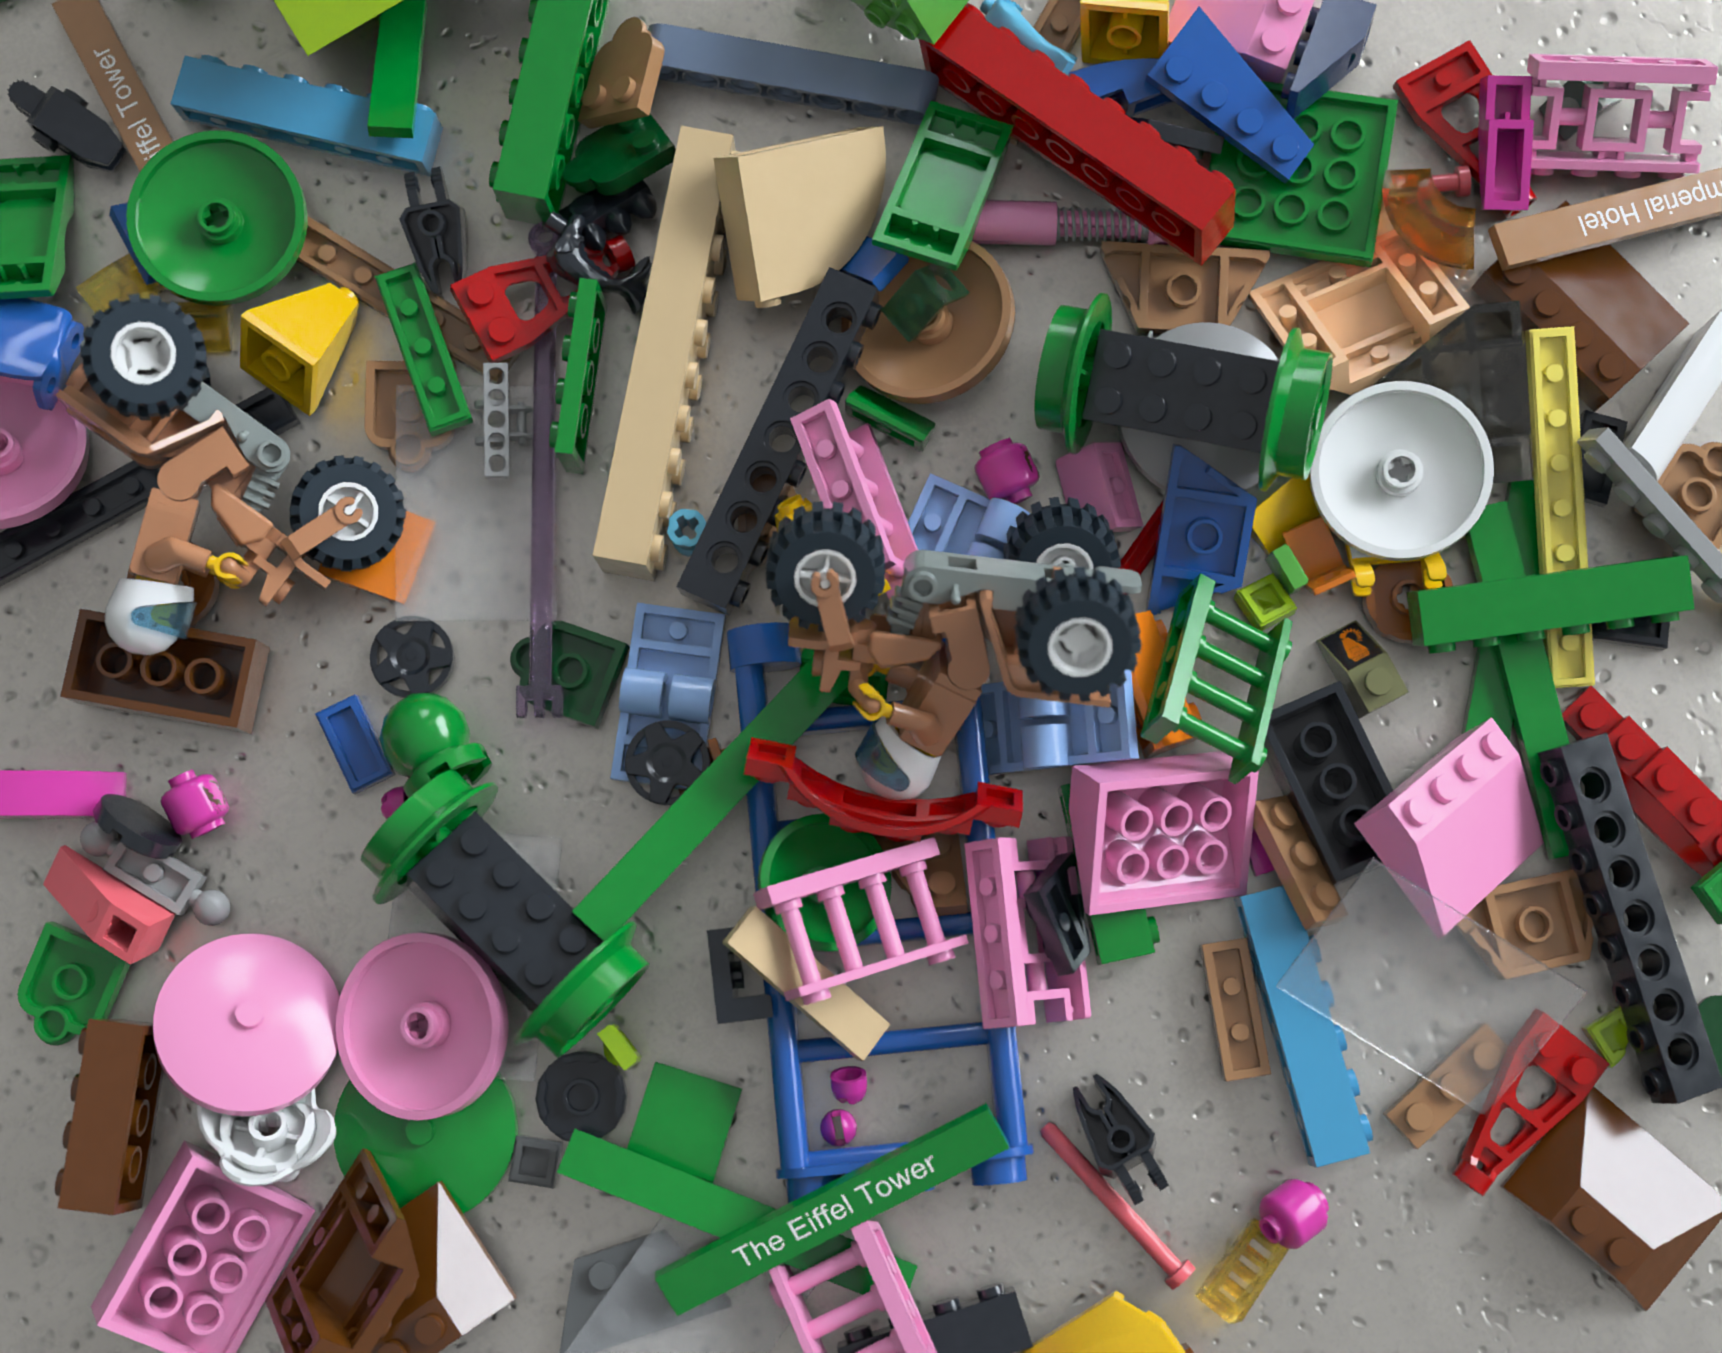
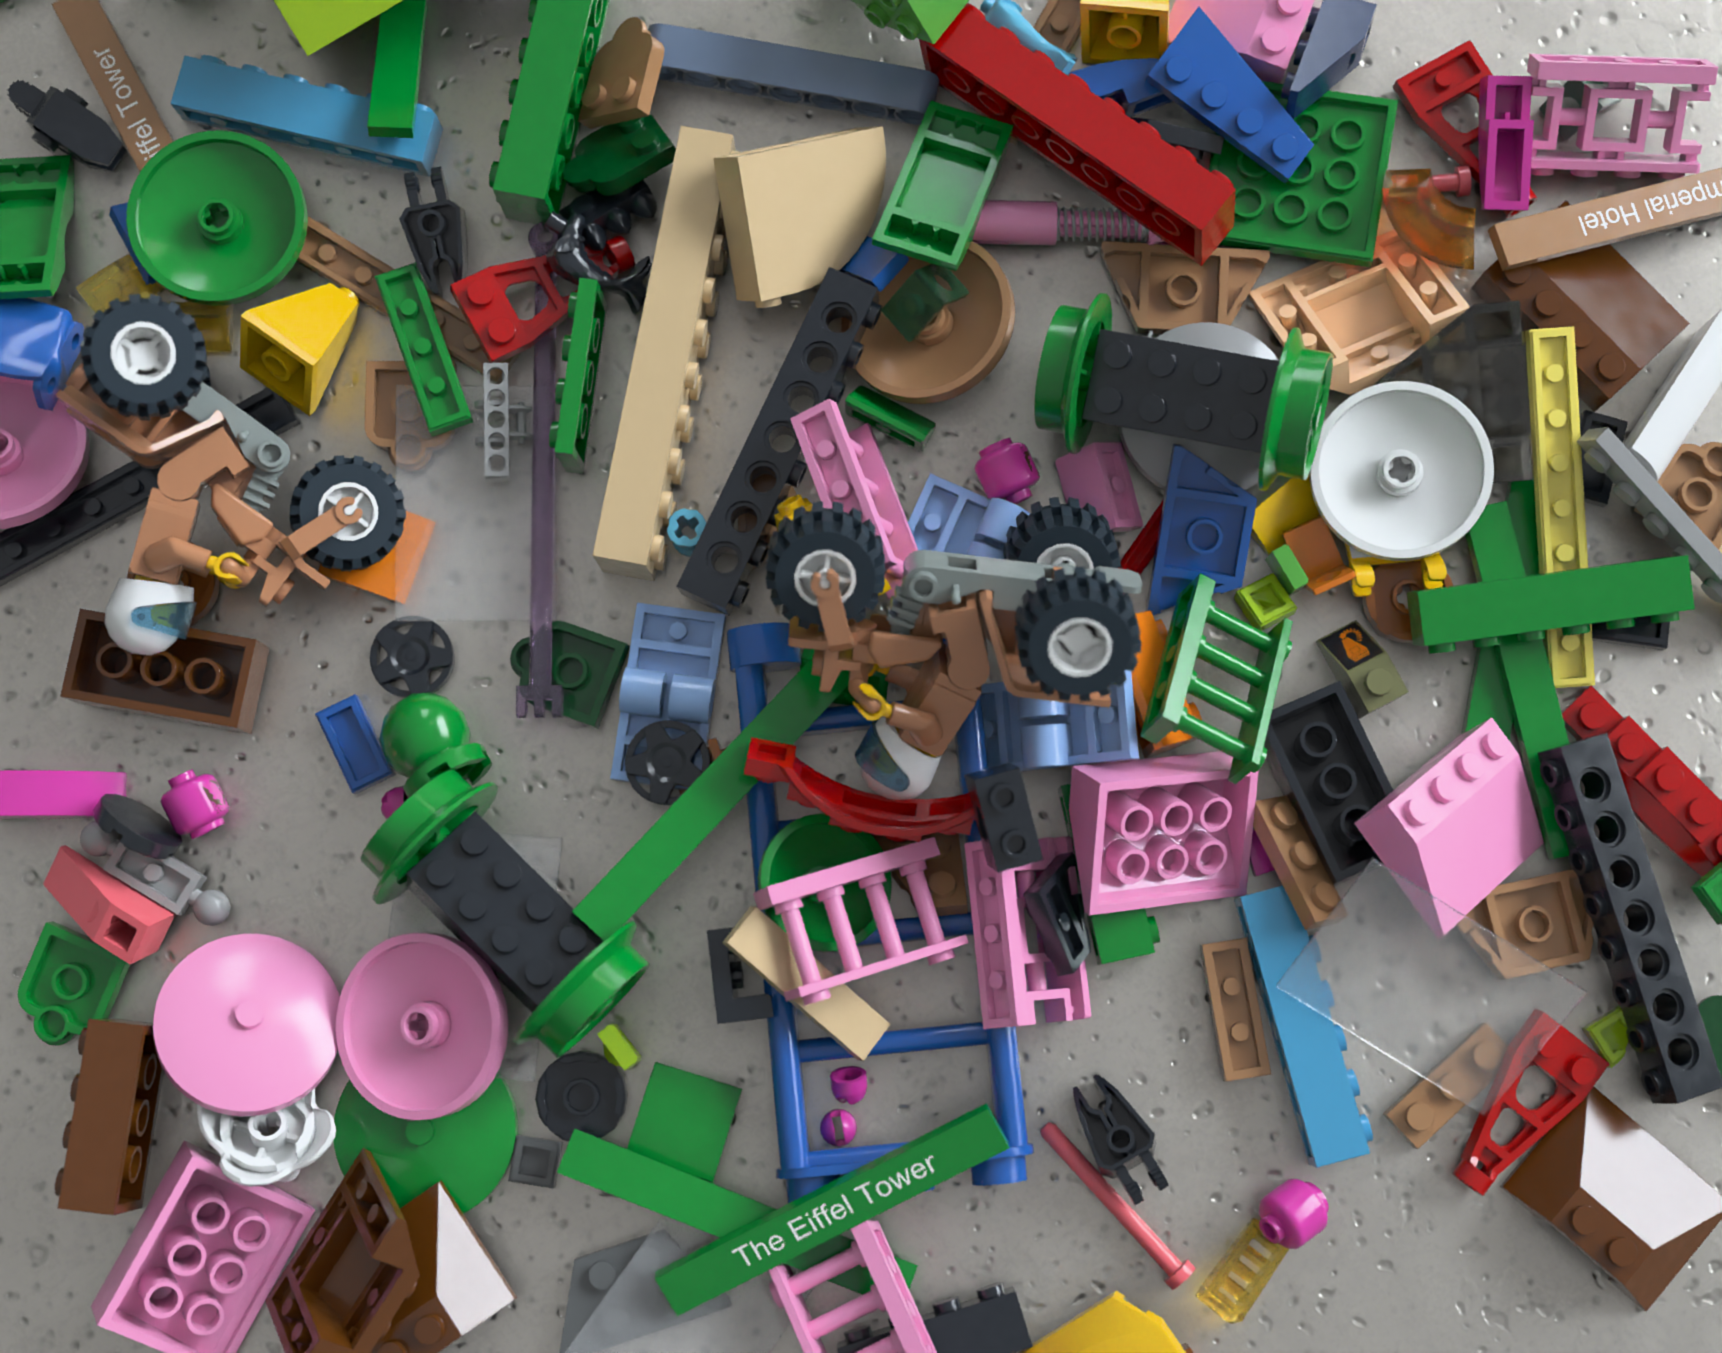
none -> black brick [964,763,1043,873]

